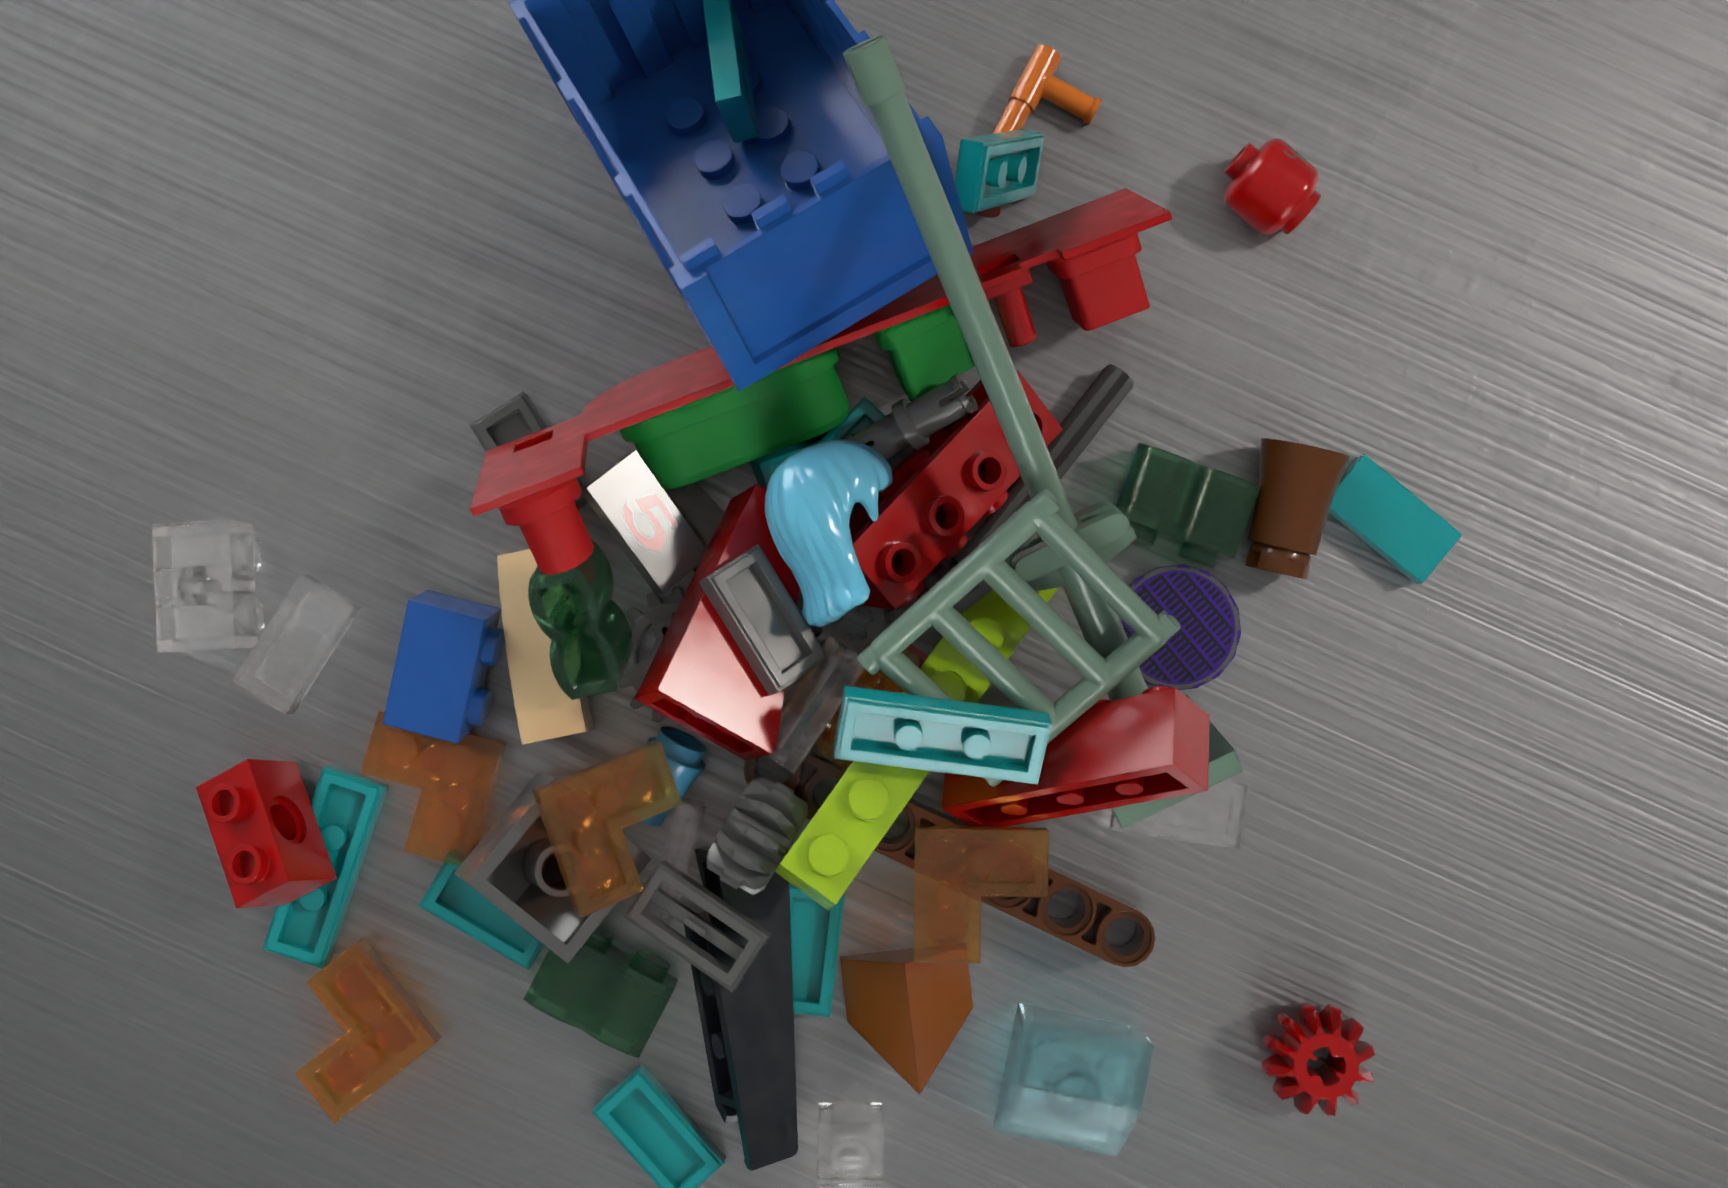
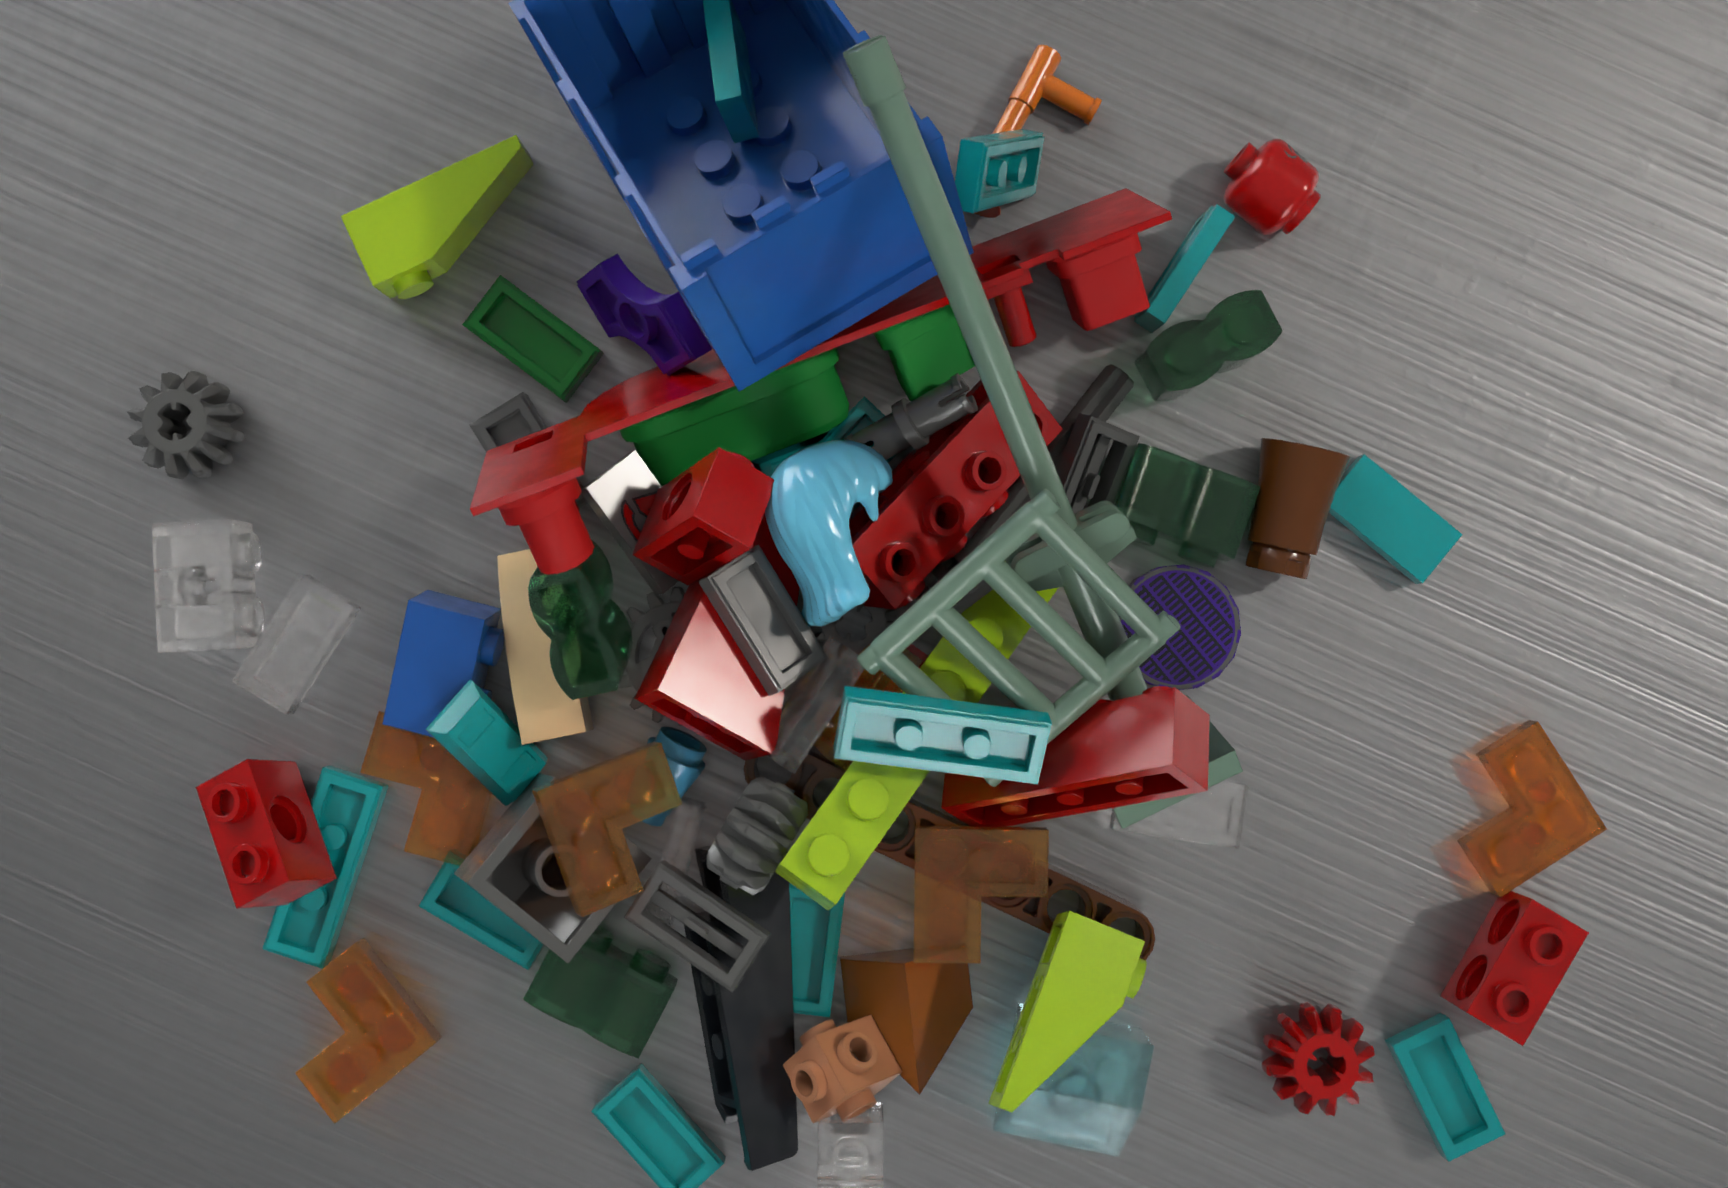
none -> dark grey gear [127,371,246,479]
none -> lime slope [341,135,534,299]
none -> teal tile [425,680,548,806]
none -> green tile [462,275,604,403]
none -> dark purple tile [577,253,712,376]
none -> red brick [632,447,774,586]
none -> nougat brick [783,1015,902,1124]
none -> lime slope [988,911,1147,1113]
none -> dark grey tile [1057,413,1140,514]
none -> teal tile [1133,204,1236,333]
none -> clear green brick [1134,290,1283,401]
none -> teal tile [1385,1013,1505,1162]
none -> red brick [1440,888,1589,1046]
none -> clear orange plate [1457,720,1607,897]

